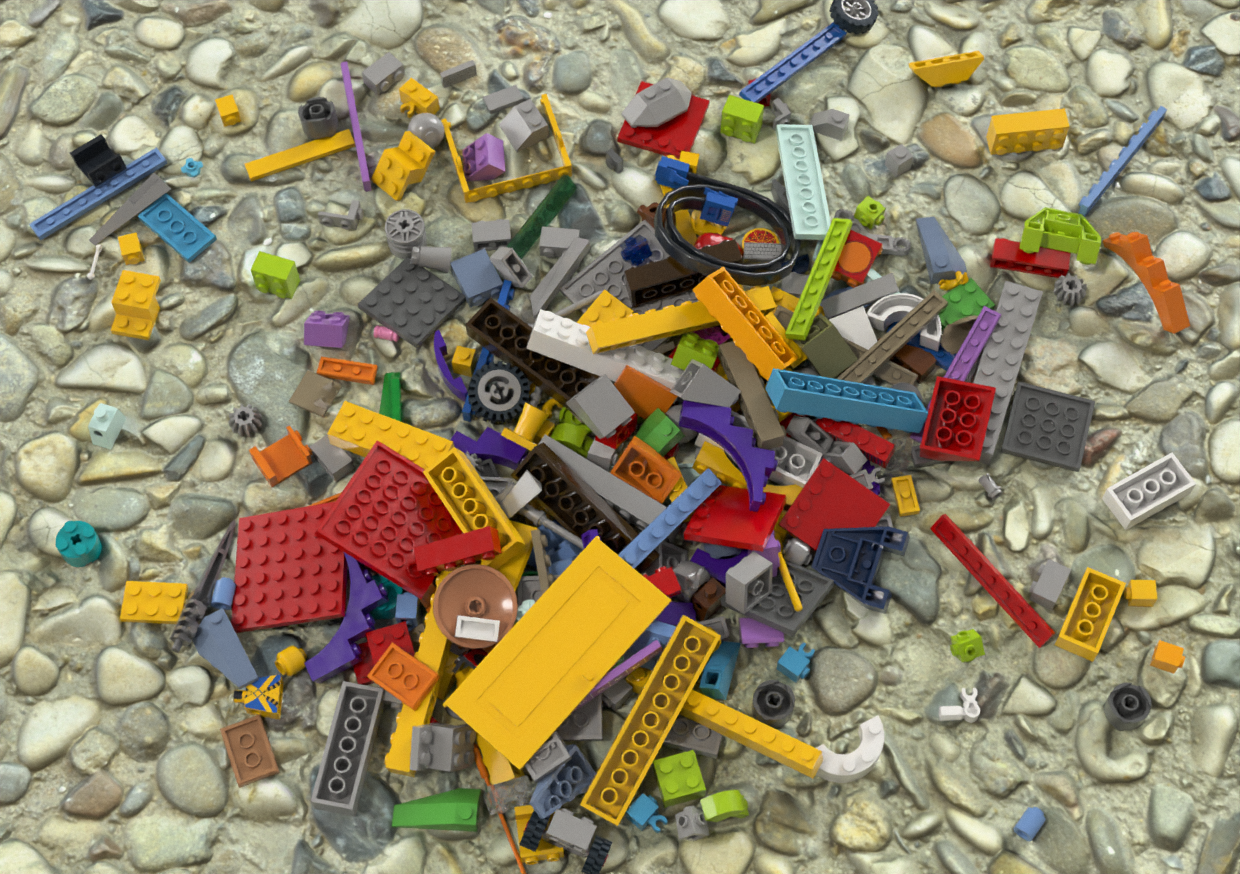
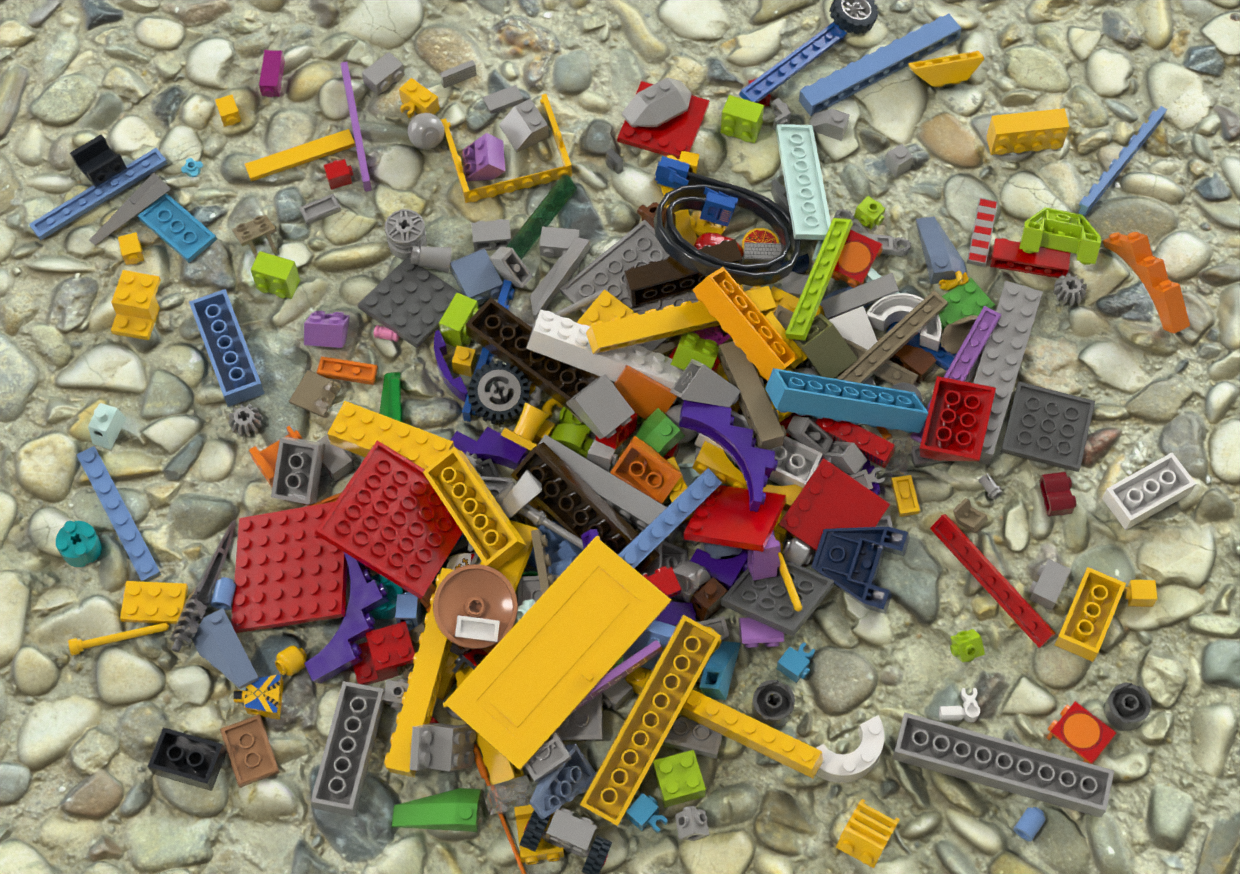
white hinge [87,244,102,280] -> none
dark grey brick [298,97,339,139] -> none
light grey bracket [318,200,363,230] -> none
orange tile [367,643,440,711] -> none
yellow bracket [371,131,436,201] -> none
red brick [414,526,502,577] -> none
clear blue brick [620,235,653,265] -> none
lime brick [700,790,749,822] -> none
light grey brick [725,551,773,614] -> none
light orange brick [1150,640,1185,674] -> none
none -> yellow piece [68,623,169,656]
none -> medium blue plate [76,446,162,582]
none -> black brick [147,727,227,791]
none -> medium blue brick [189,289,265,407]
none -> dark tan plate [232,215,278,259]
none -> magenta brick [259,50,285,97]
none -> light grey brick [271,437,325,504]
none -> light grey tile [299,194,341,225]
none -> red brick [324,159,354,190]
none -> lime brick [439,293,479,347]
none -> medium blue brick [799,14,961,116]
none -> yellow plate [836,799,900,868]
none -> light grey brick [892,713,1114,818]
none -> dark tan bracket [953,498,988,533]
none -> tile [967,198,998,267]
none -> dark red brick [1039,472,1077,517]
none -> panel [1047,701,1116,764]

